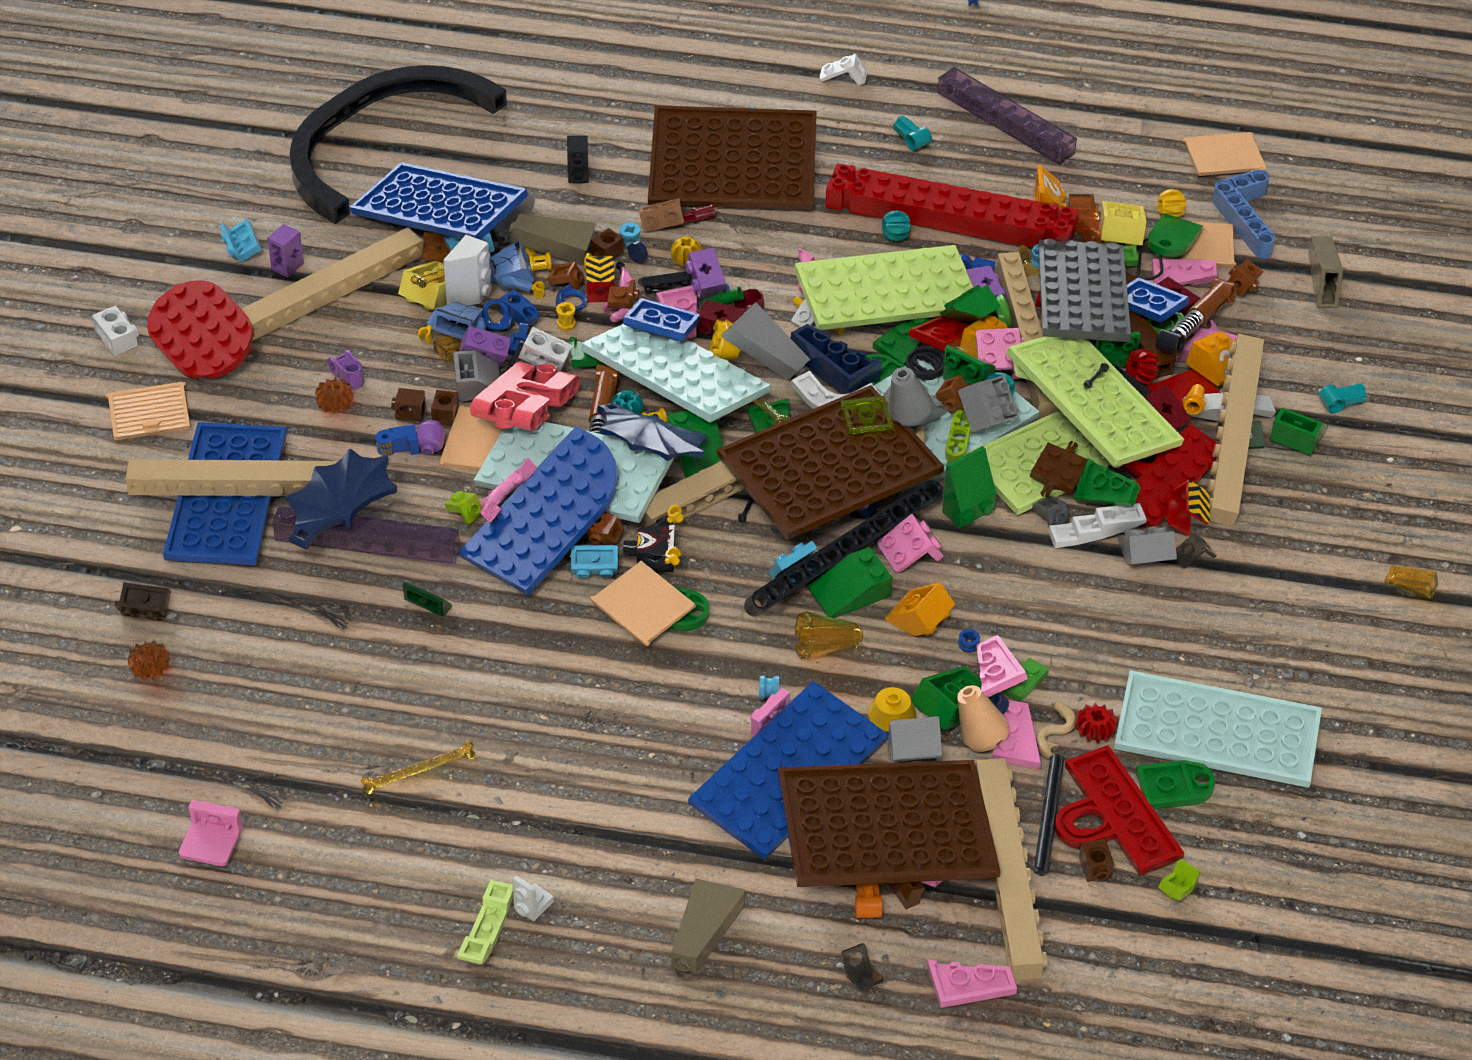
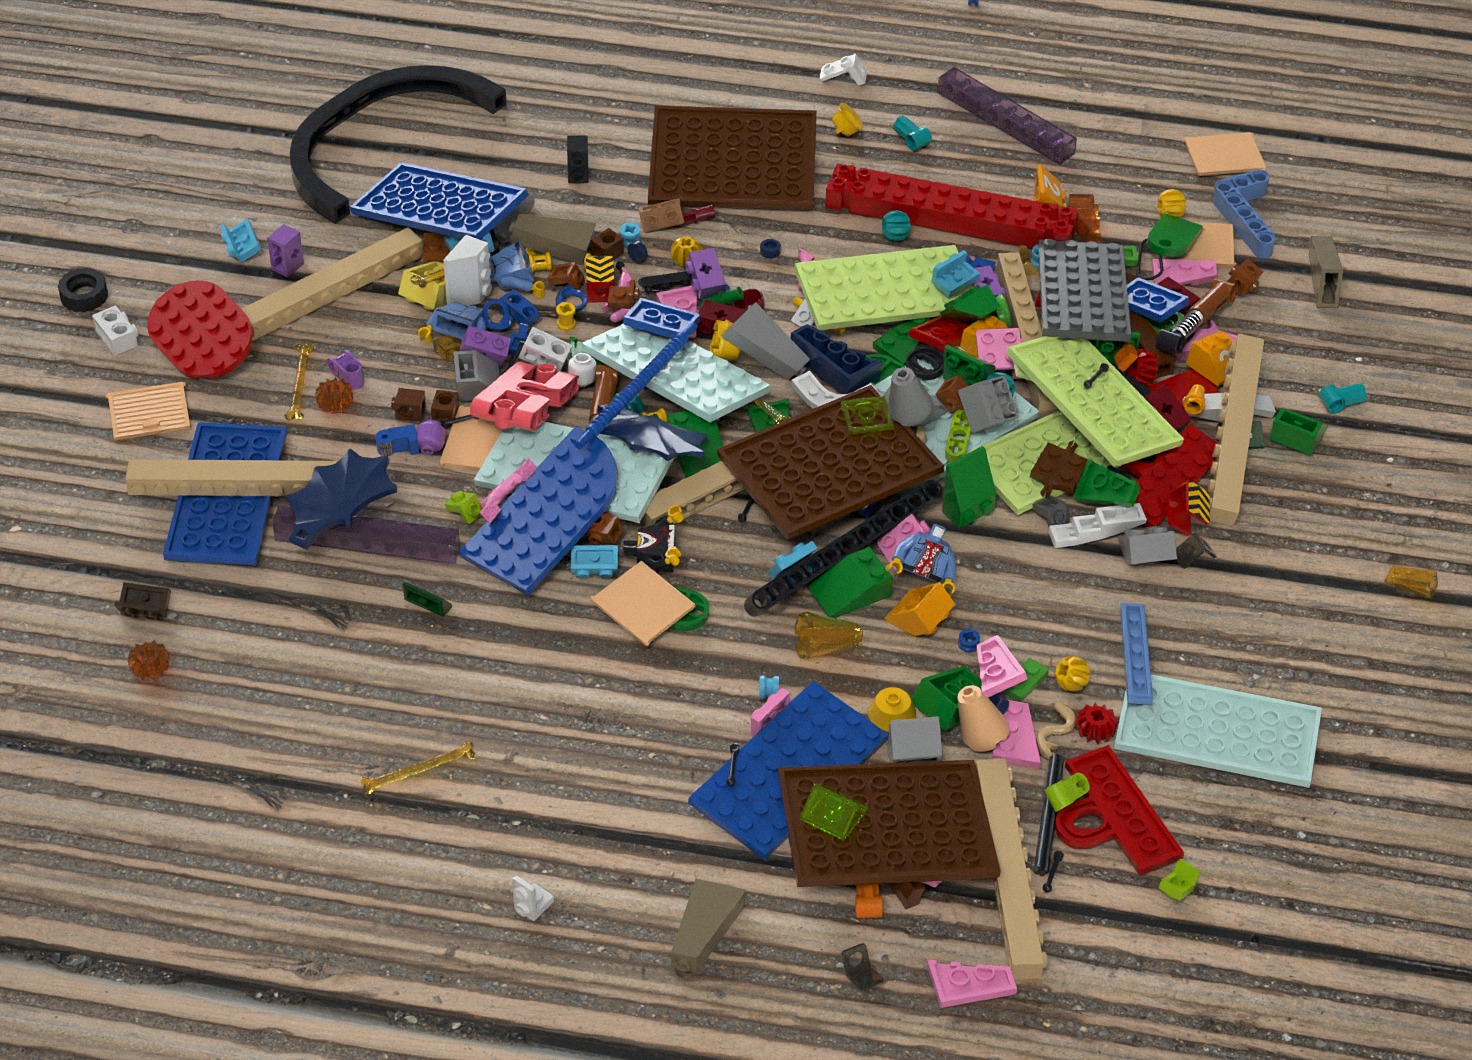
bright pink bracket [179,800,243,866] -> none
yellowish green slope [457,880,513,964] -> none
reddish brown brick [1079,839,1114,882] -> none
light yellow slope [1100,201,1146,247] -> none
green tile [1135,760,1215,810] -> none
none -> black tyre [58,268,108,312]
none -> clear yellow piece [284,343,314,421]
none -> black hinge [437,414,479,427]
none -> white head [568,353,596,387]
none -> blue hose [575,322,698,449]
none -> black hinge [726,744,740,787]
none -> dark blue tile [760,239,781,258]
none -> clear neon green slope [800,783,869,840]
none -> yellow piece [832,102,863,137]
none -> torso [885,524,956,596]
none -> medium azure bracket [931,250,980,297]
none -> black hinge [1042,851,1064,893]
none -> lime piece [1043,773,1090,812]
none -> yellow piece [1054,656,1091,692]
none -> orange tile [1114,343,1138,372]
none -> medium blue tile [1120,603,1153,705]

